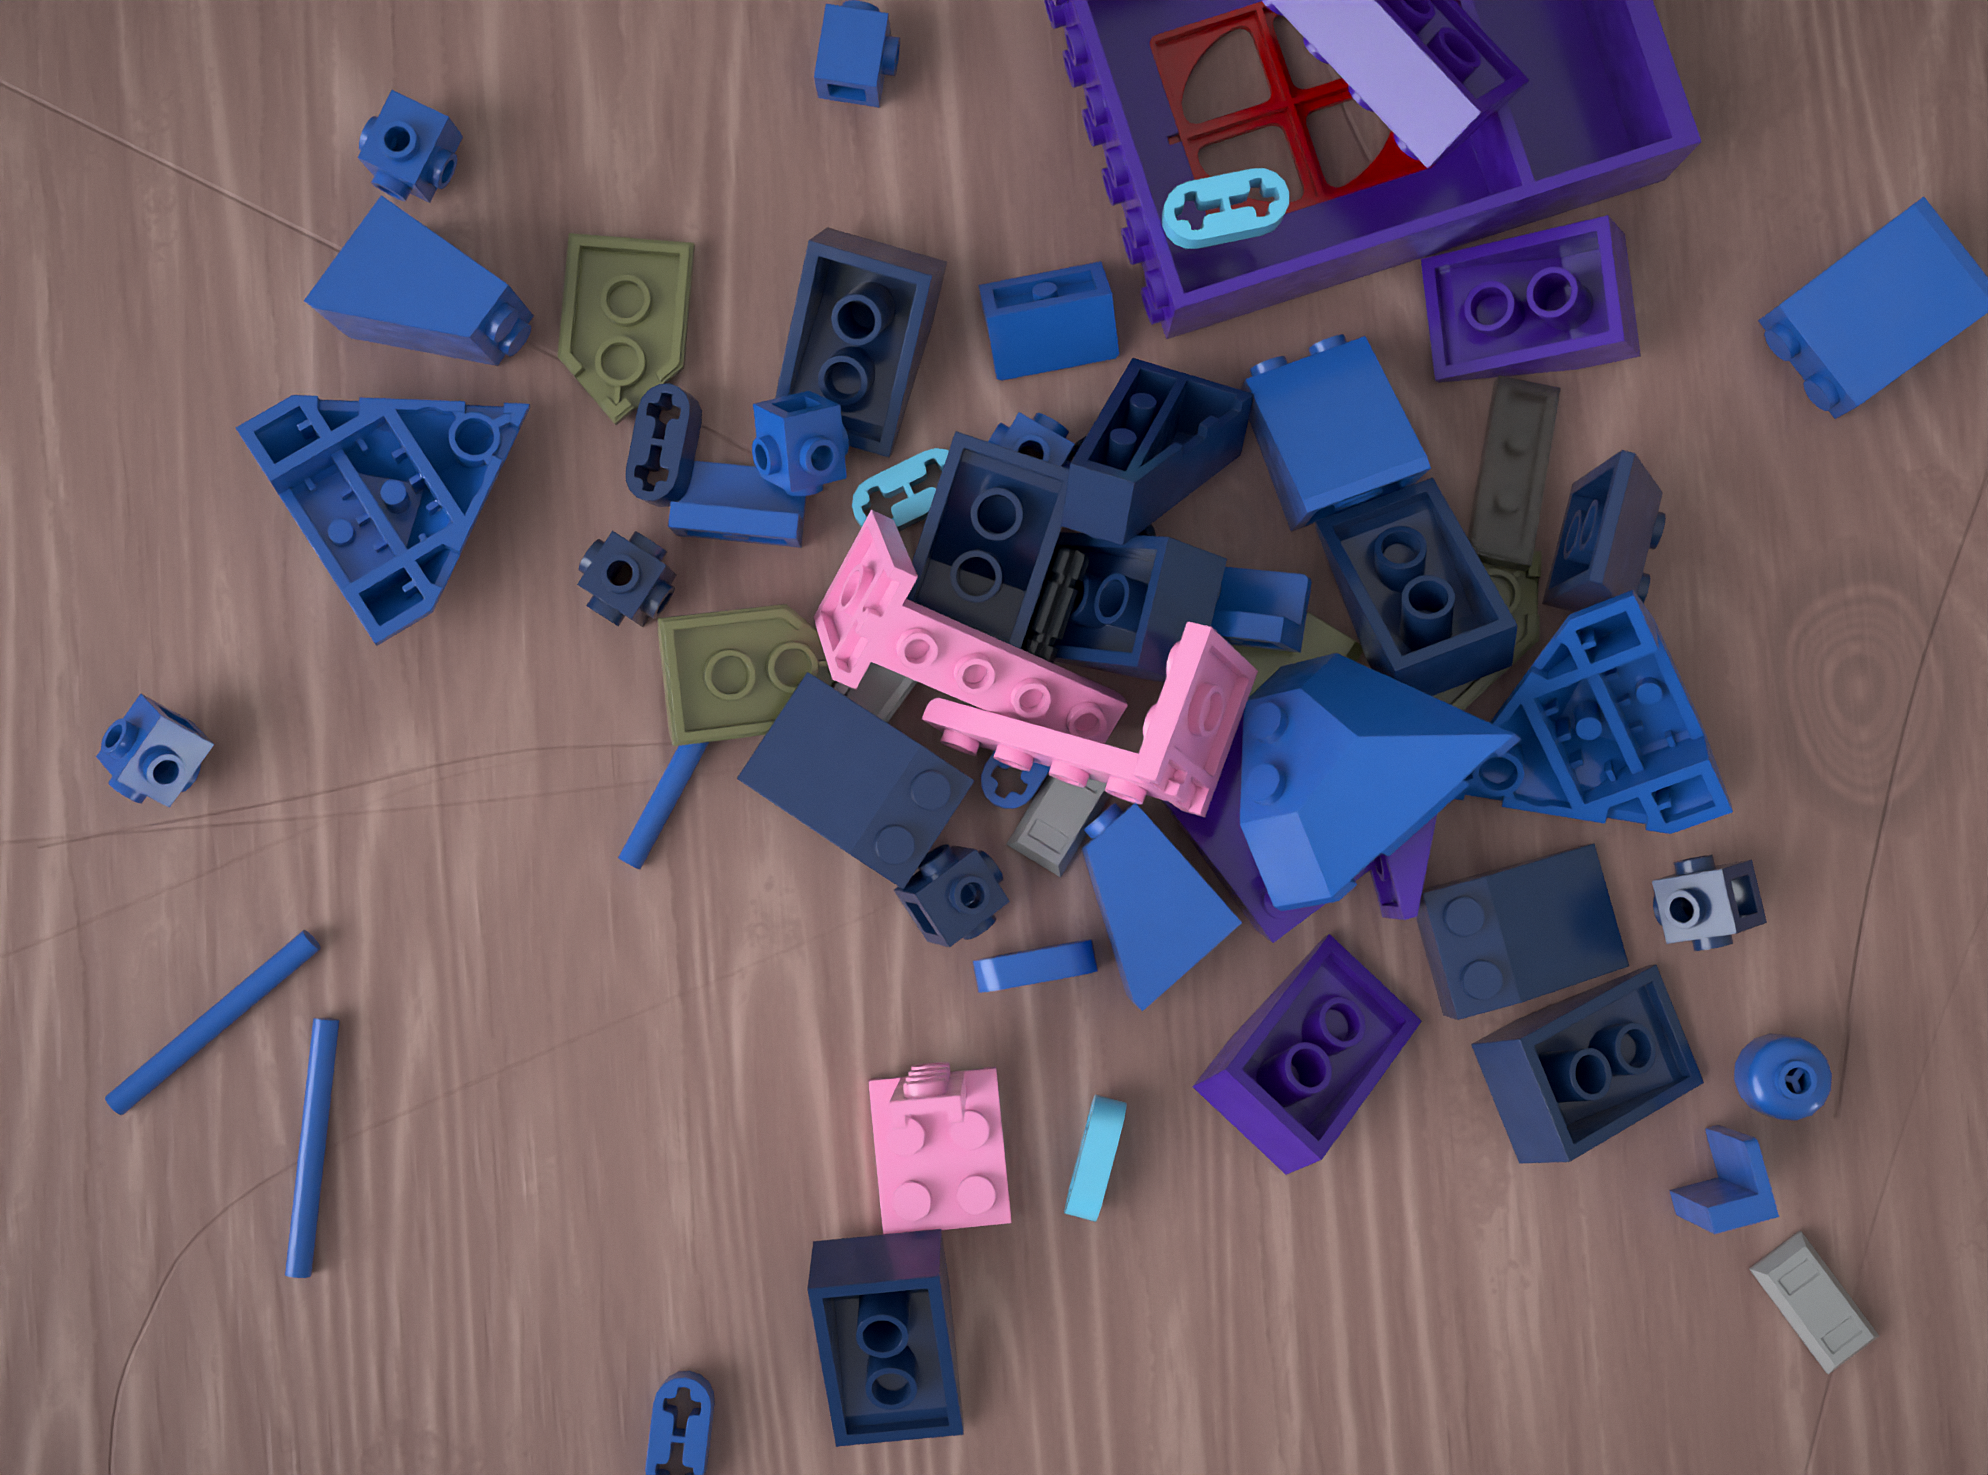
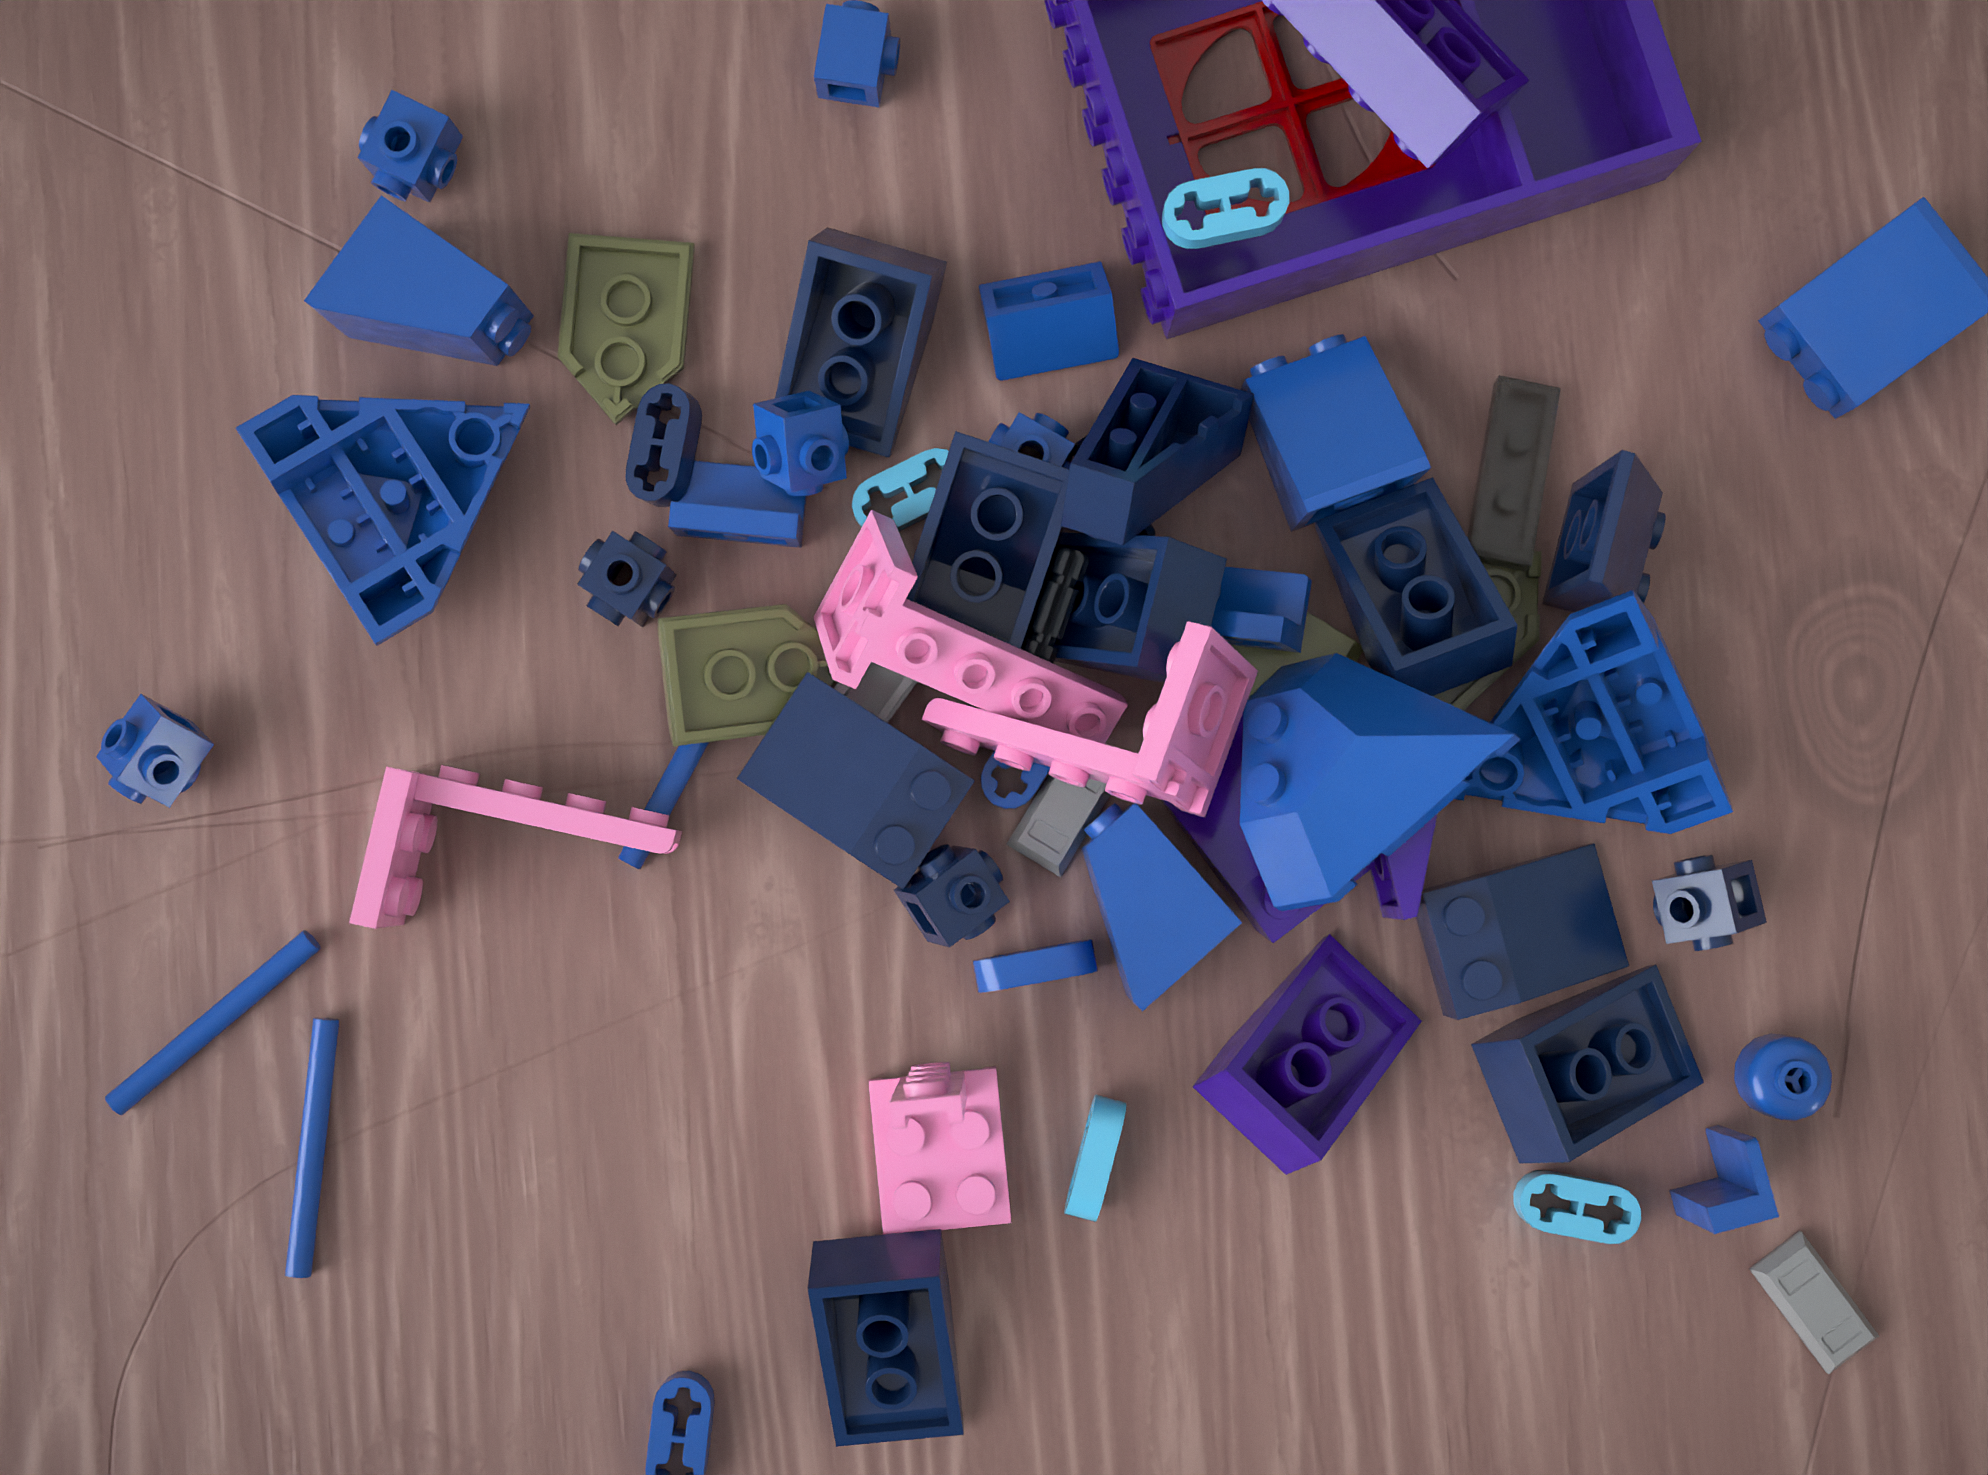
dark purple slope [1421,215,1641,383] -> none
none -> bright pink bracket [349,765,682,929]
none -> medium azure beam [1513,1170,1641,1244]

